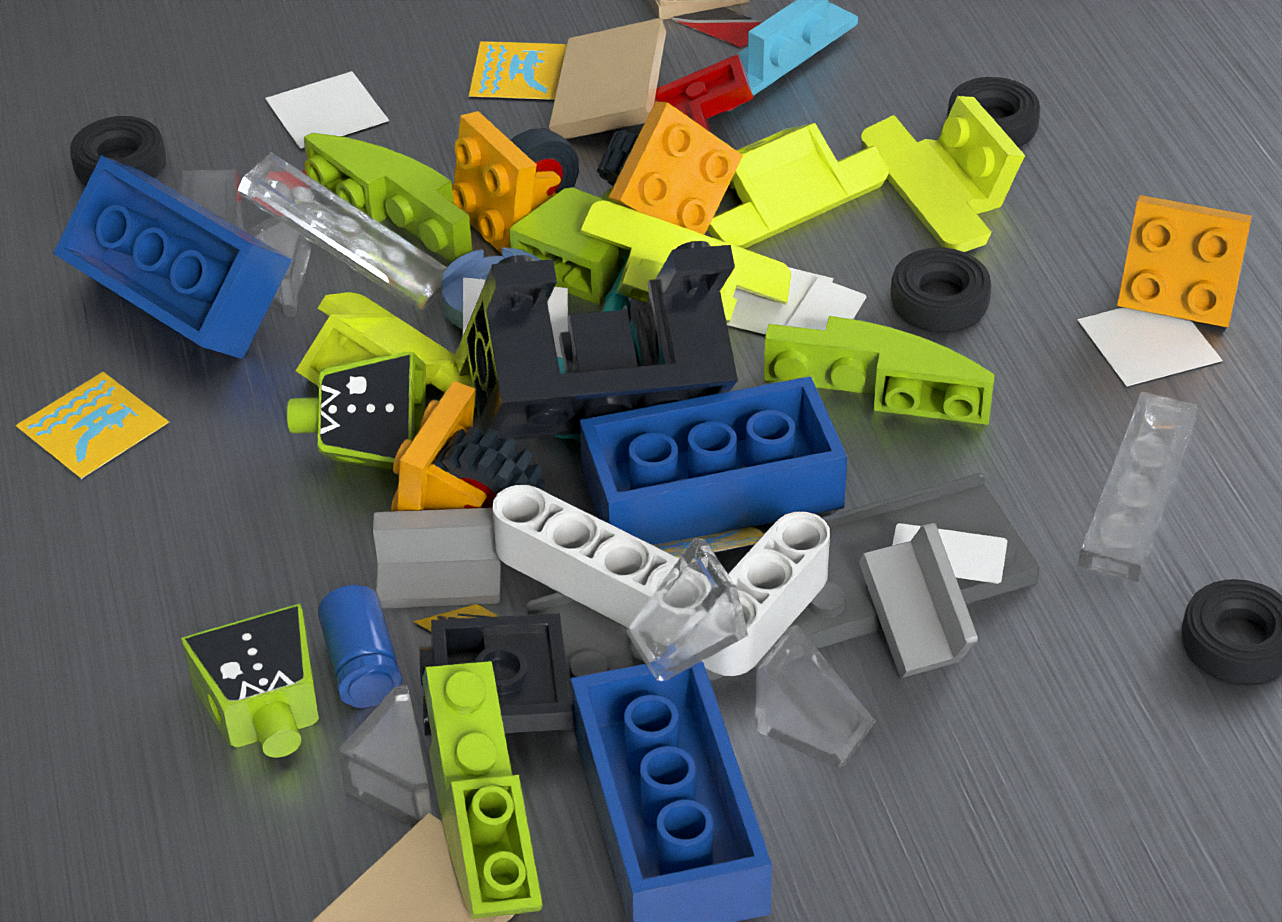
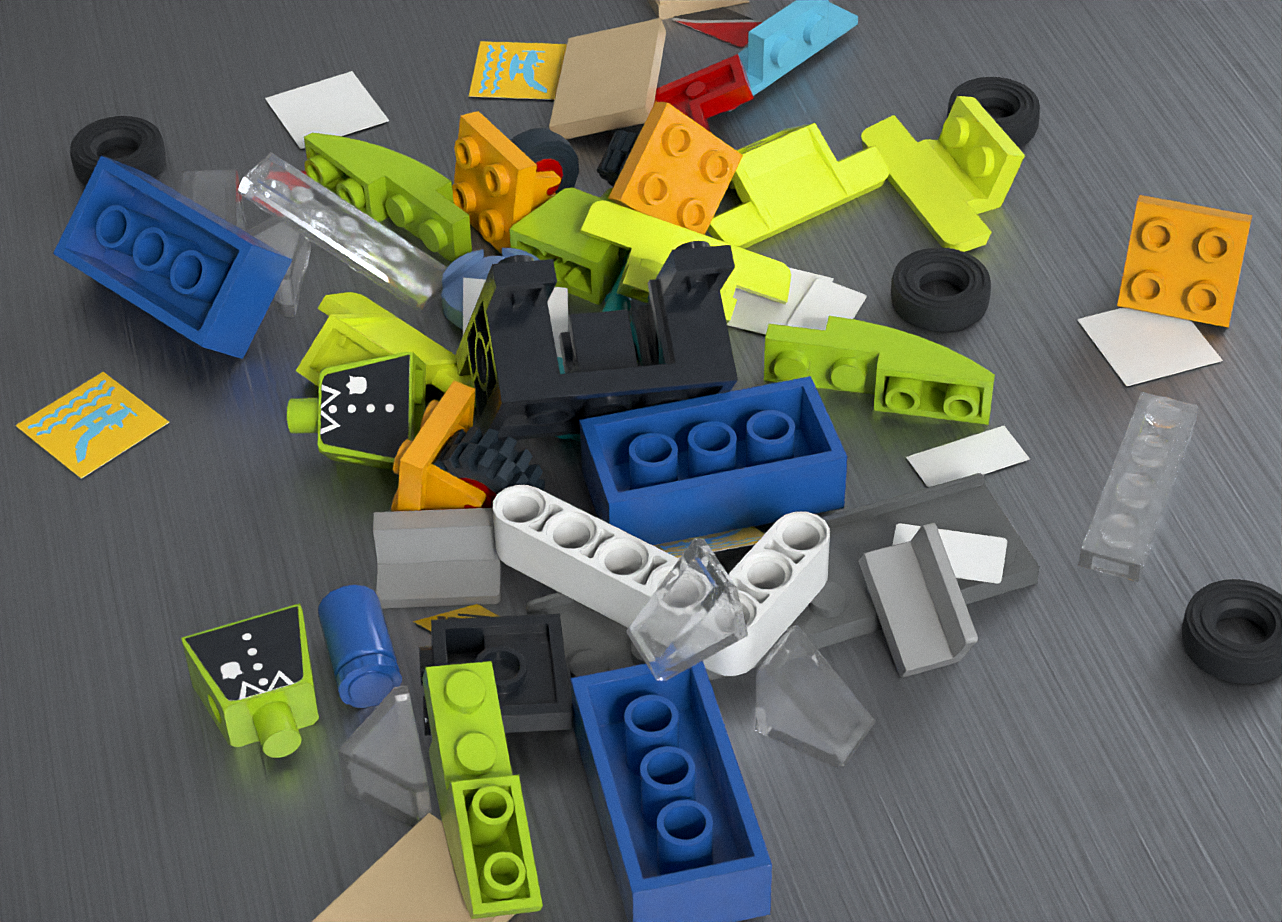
none -> white sticker [906,426,1030,487]

